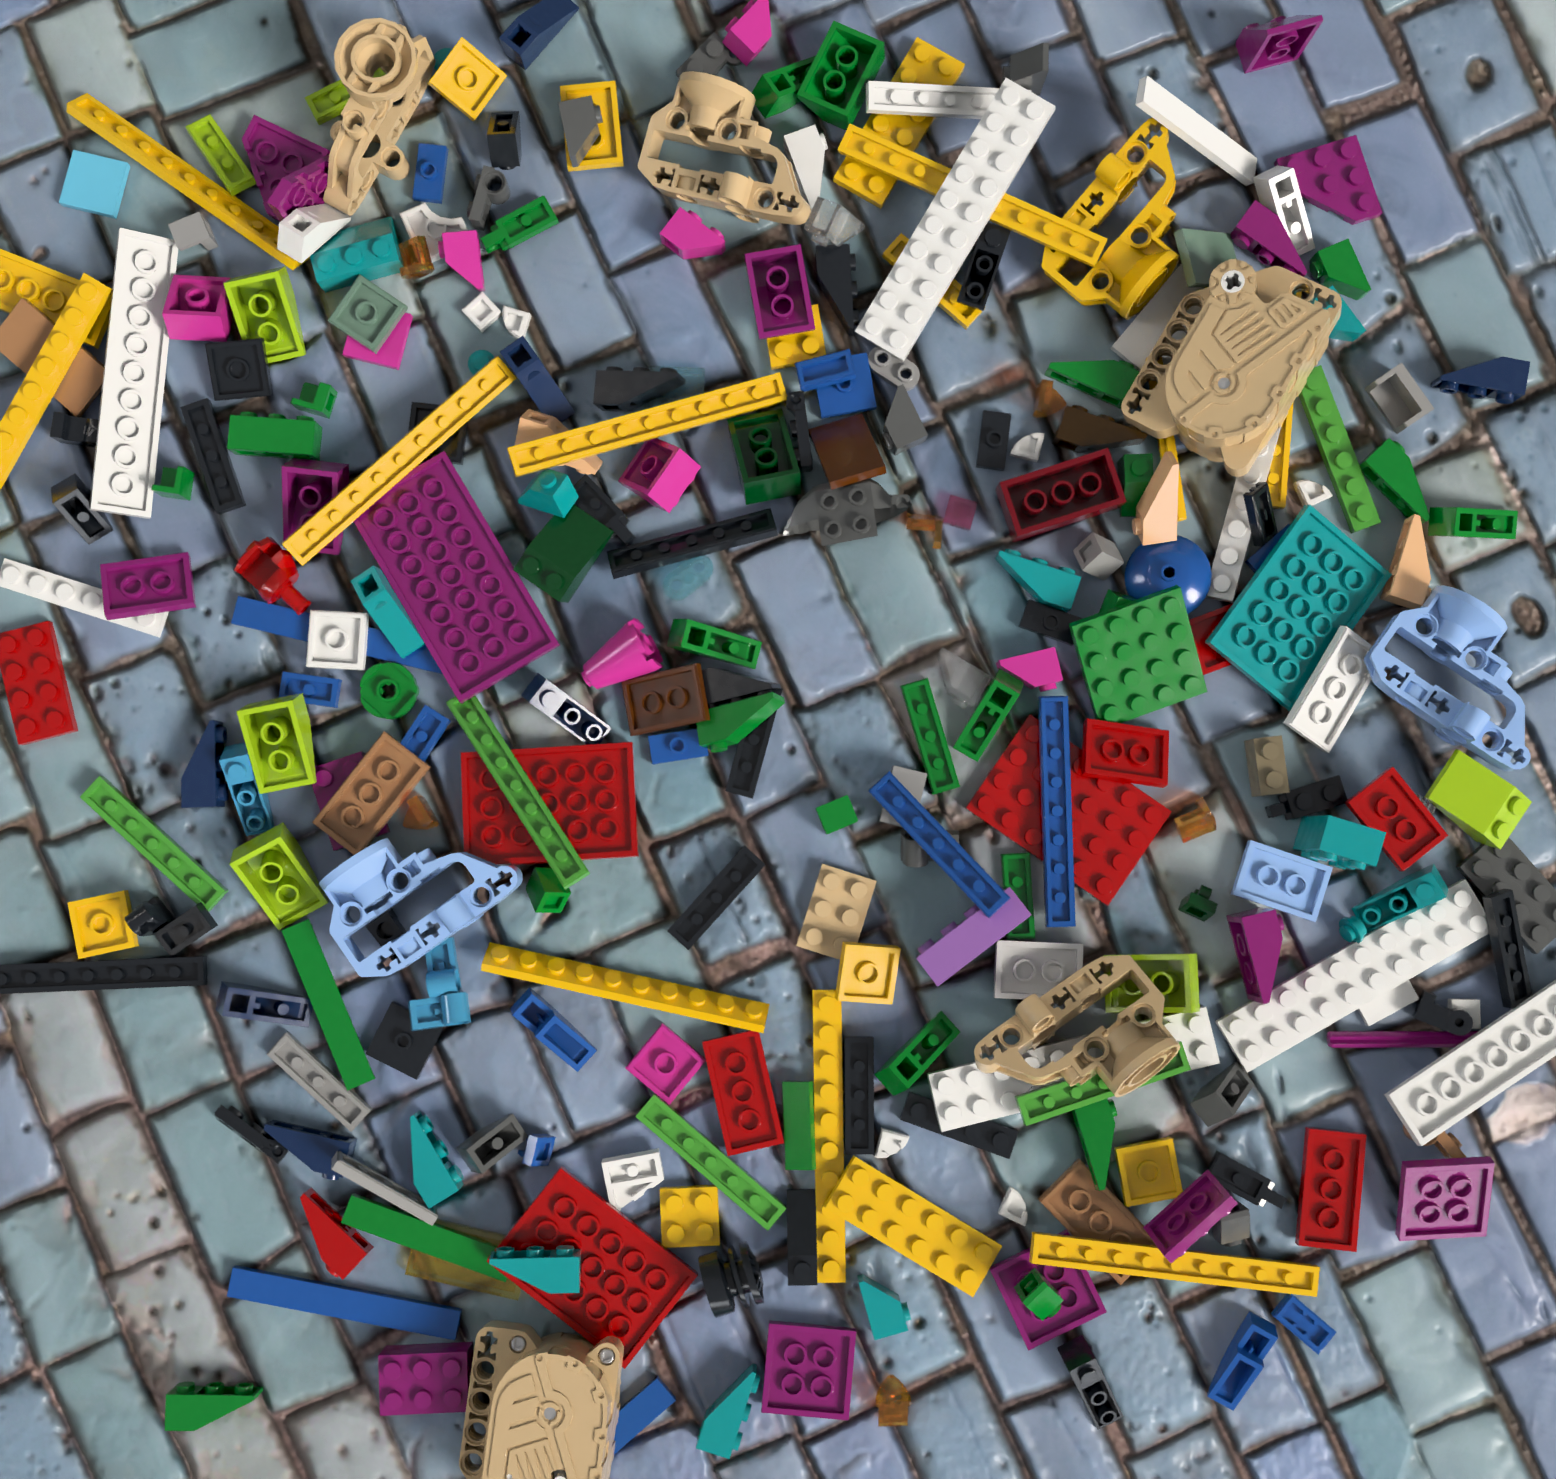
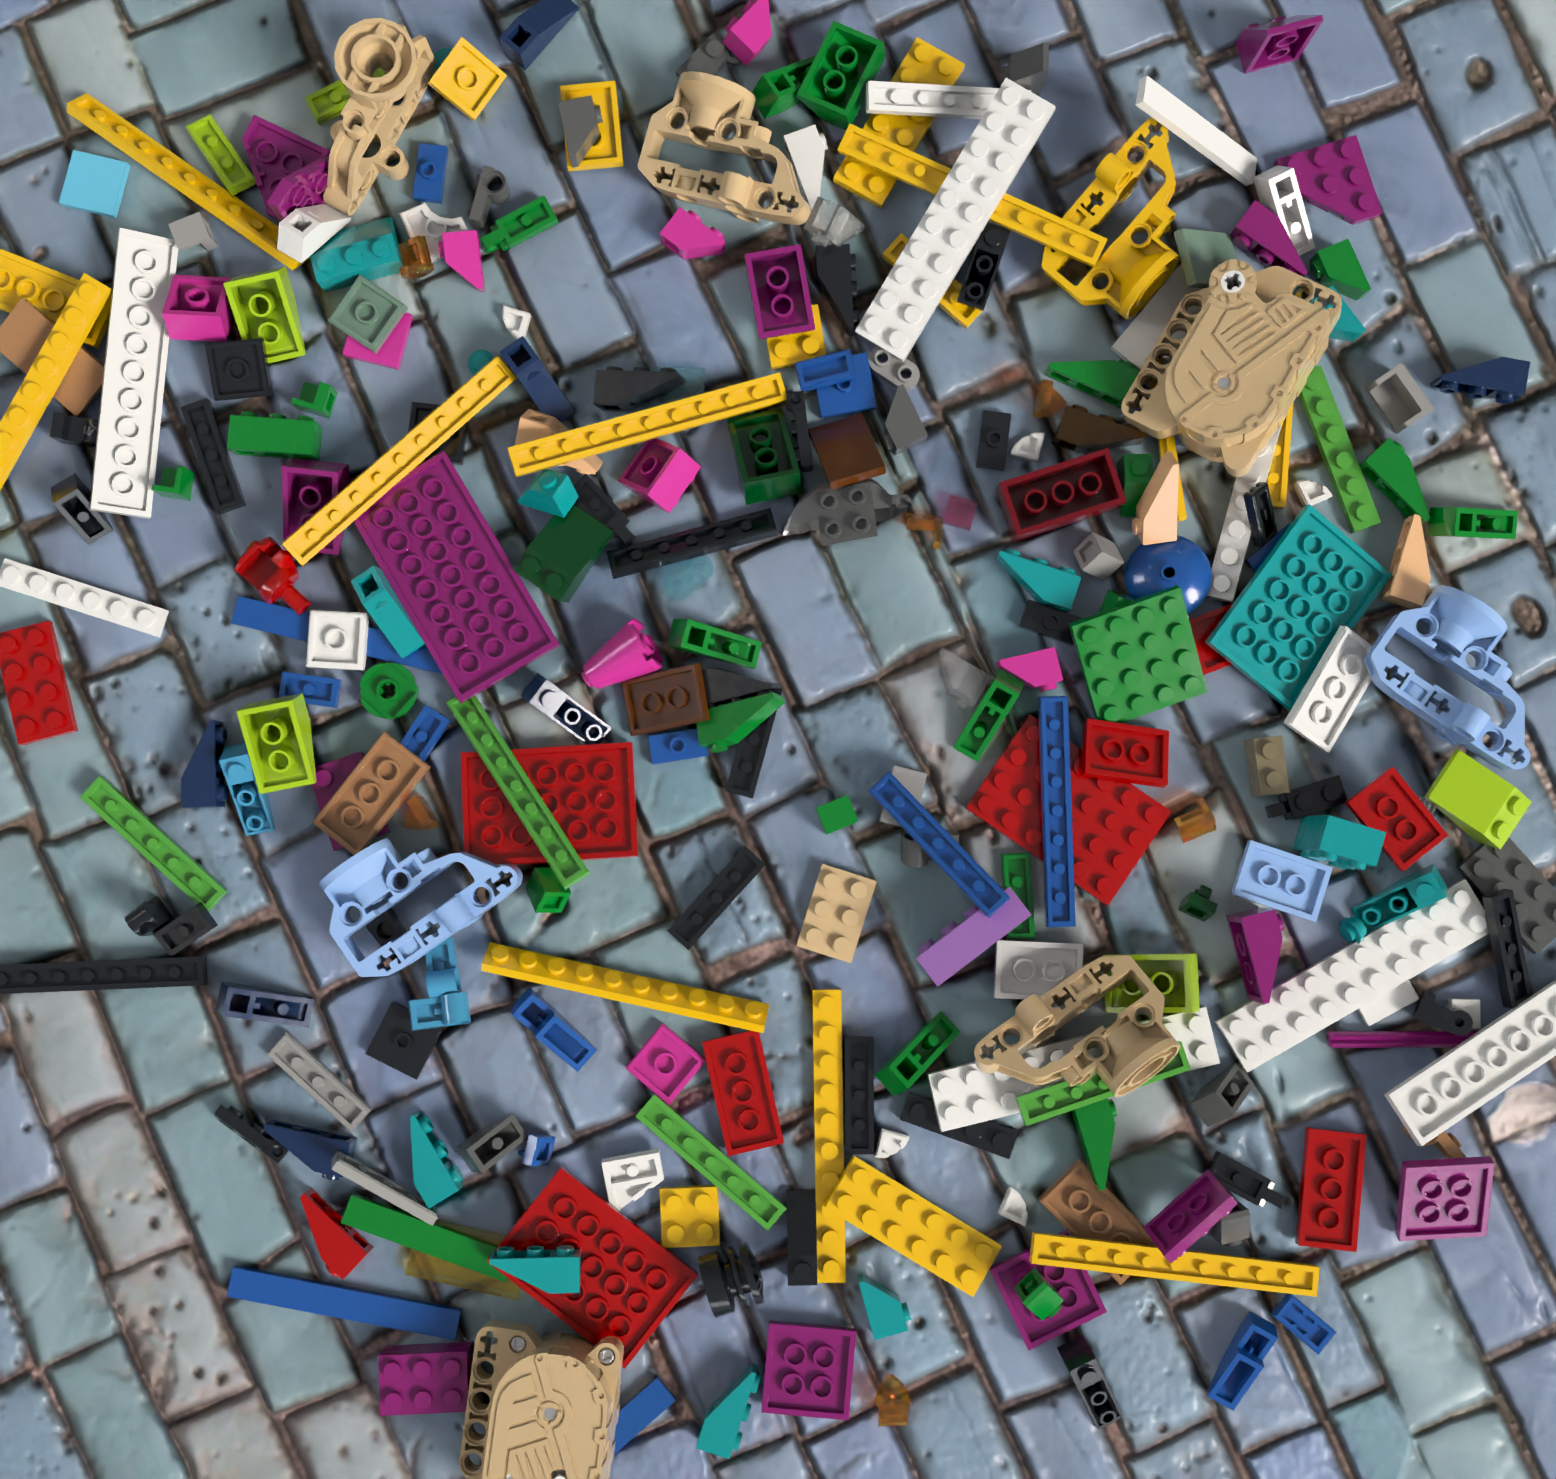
yellow plate [68,890,139,959] -> none
magenta plate [100,552,196,620] -> none
green slope [165,1381,263,1431] -> none
lime slope [229,822,329,930] -> none
green tile [281,919,375,1091] -> none
white tile [462,291,502,333] -> none
black slope [487,111,522,170] -> none
green tile [782,1081,816,1170] -> none
yellow plate [834,942,901,1004] -> none
green tile [900,678,960,795] -> none
yellow plate [1114,1137,1183,1207] -> none

